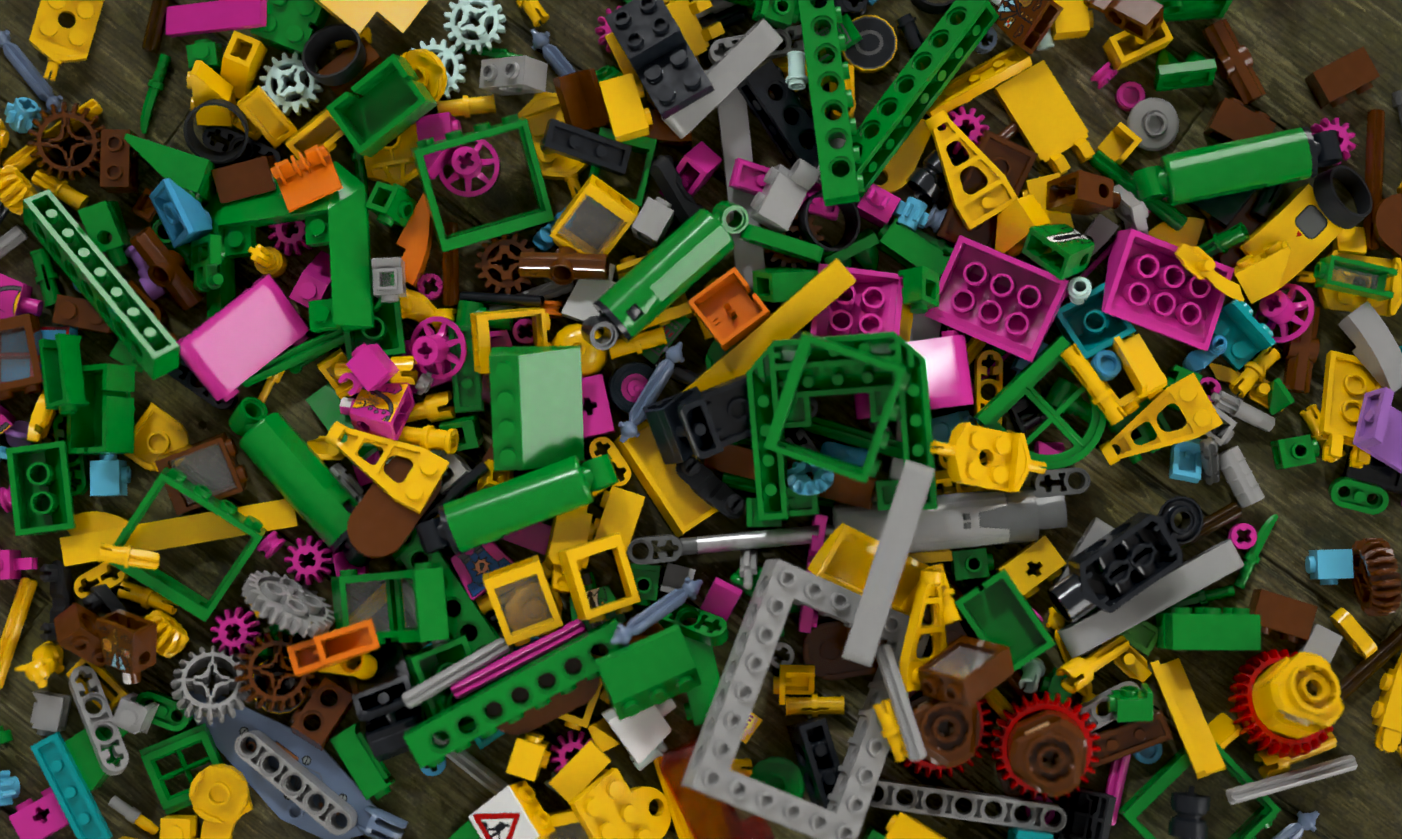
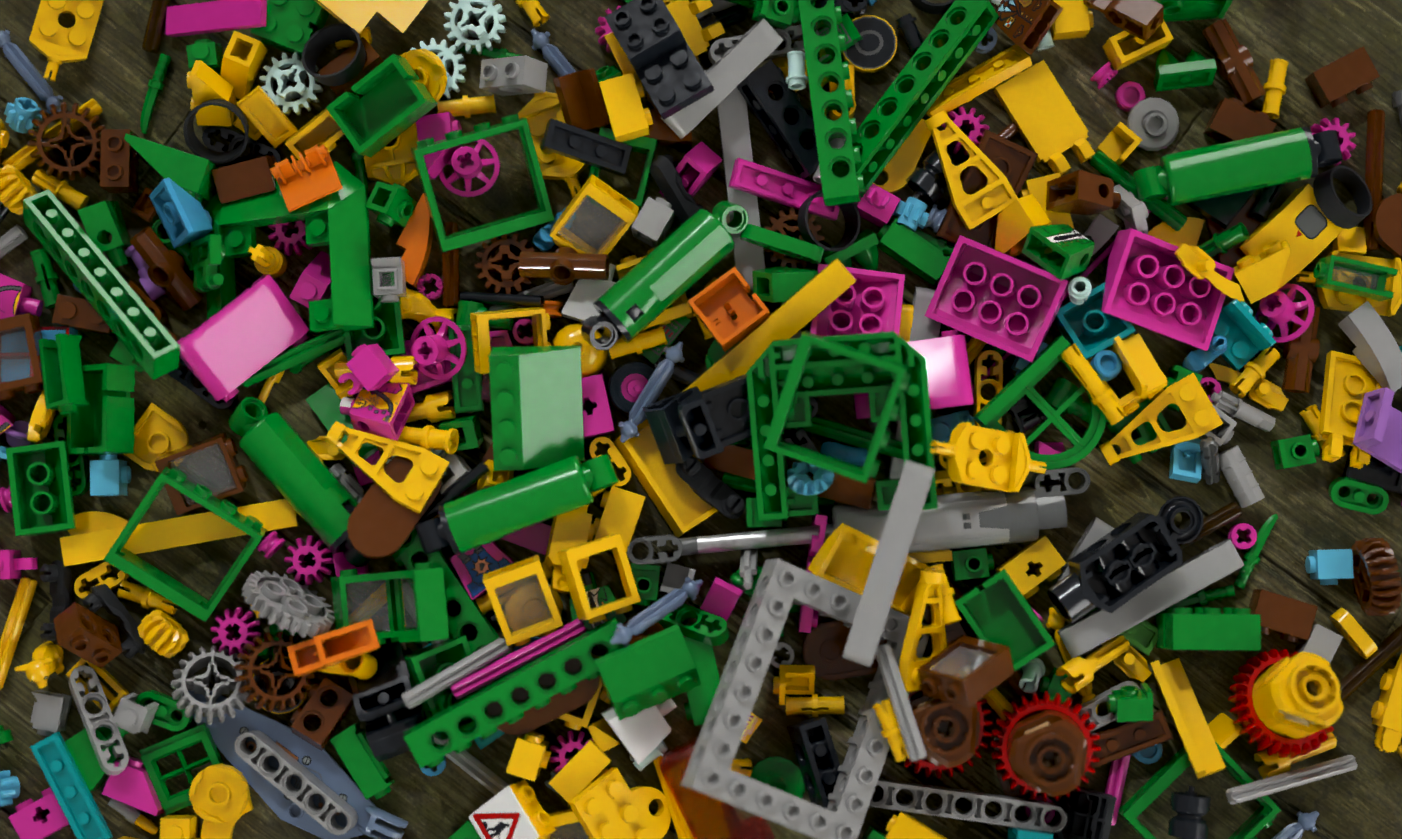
reddish brown torso [96,609,157,684] -> none
yellow axle [97,543,160,570] -> none
light grey piece [415,371,434,395] -> none
light grey hinge [749,158,820,233] -> none
green brick [898,266,939,314] -> none
green slope [1268,378,1295,416] -> none
none -> dark pink slope [102,756,165,816]
none -> yellow pin [1261,58,1289,119]

